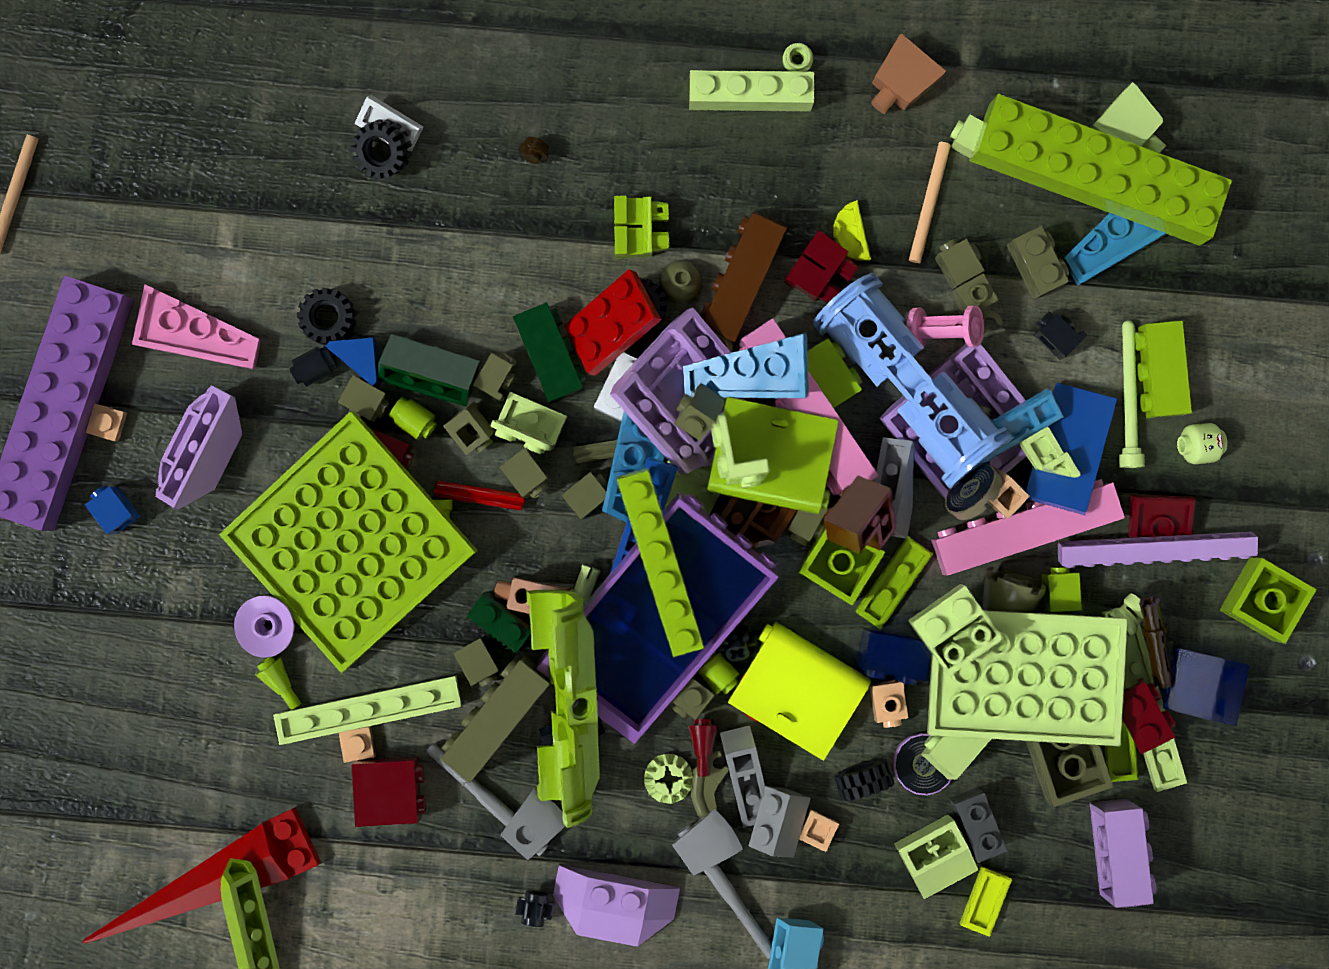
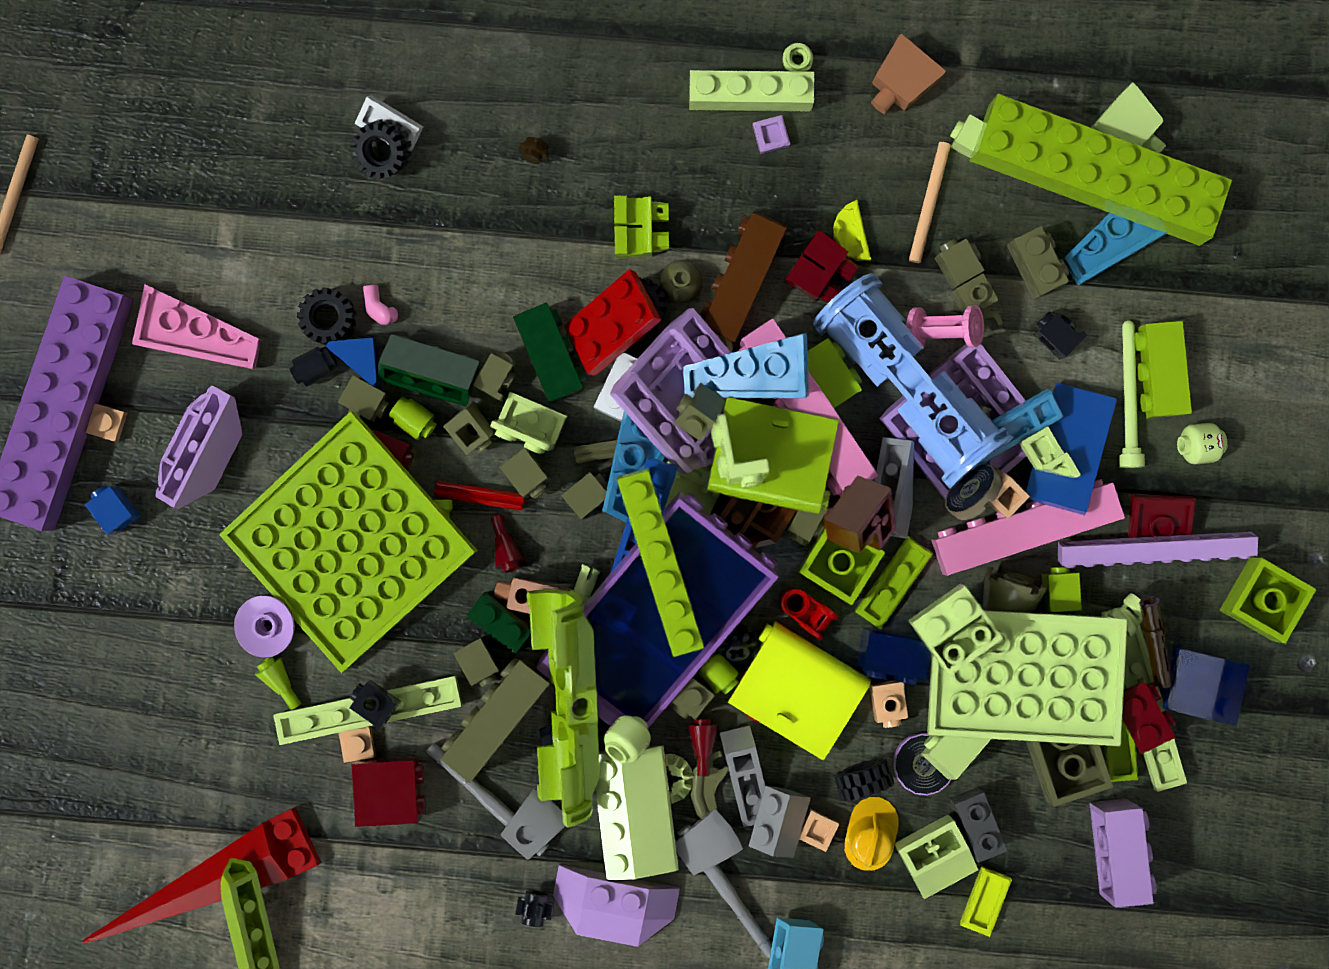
none -> black brick [349,680,401,730]
none -> bright pink arm [363,285,398,325]
none -> dark red cone [491,515,525,573]
none -> yellowish green slope [596,746,679,880]
none -> yellowish green head [604,715,651,763]
none -> lavender tile [752,115,790,154]
none -> red piece [779,587,839,641]
none -> yellow piece [844,797,898,871]

